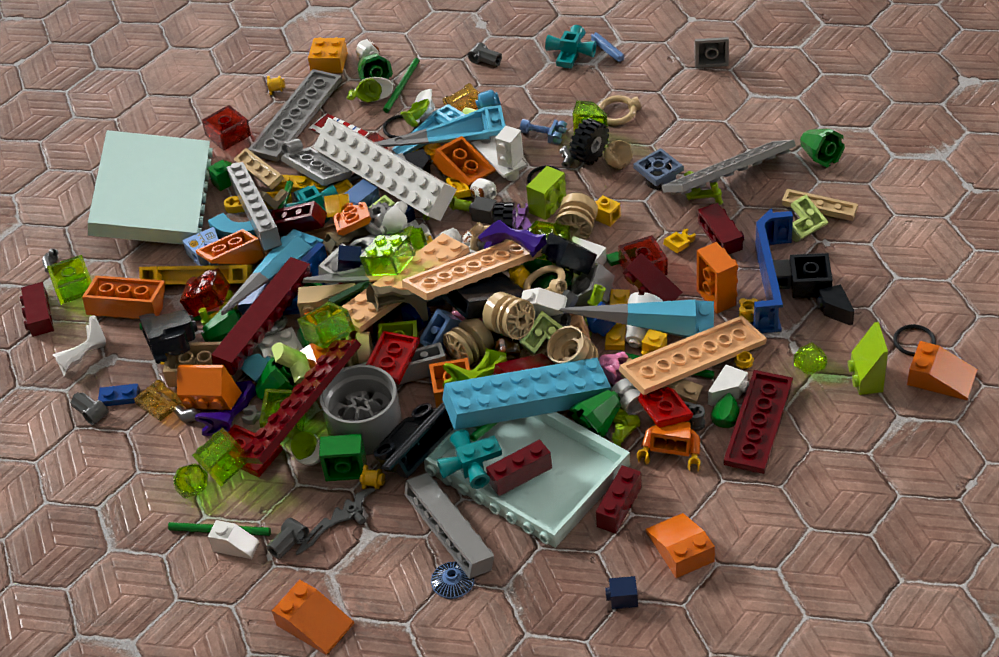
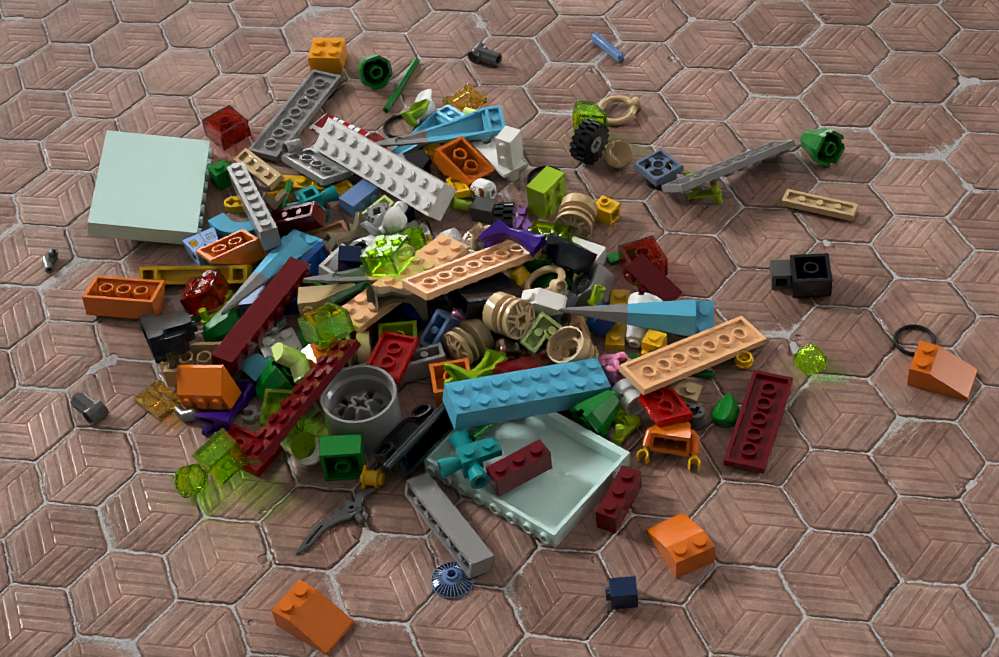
dark red brick [19,282,54,337] -> none
clear neon green brick [47,255,92,304] -> none
white animal [53,315,106,376] -> none
blue plate [98,383,140,406] -> none
green piece [168,522,271,536] -> none
white slope [208,520,259,559] -> none
dark grey piece [266,517,309,559] -> none
yellow brick [267,75,286,95] -> none
yellow brick [324,194,350,218] -> none
orange tile [333,202,371,236] -> none
lime hair [347,77,393,102] -> none
white head [356,39,379,59] -> none
dark azure head [475,90,501,109] -> none
medium blue bar [520,119,567,144] -> none
teal brick [545,25,597,68] -> none
flat silver arm [559,146,574,169] -> none
yellow plate [663,229,696,253] -> none
light grey slope [694,37,729,68] -> none
orange brick [697,242,738,314] -> none
dark red brick [698,202,745,255] -> none
white slope [708,365,749,406] -> none
yellow brick [739,298,758,323] -> none
blue panel [753,208,793,333] -> none
yellowish green brick [791,195,828,242] -> none
black slope [816,284,854,325] -> none
lime slope [848,322,888,395] -> none

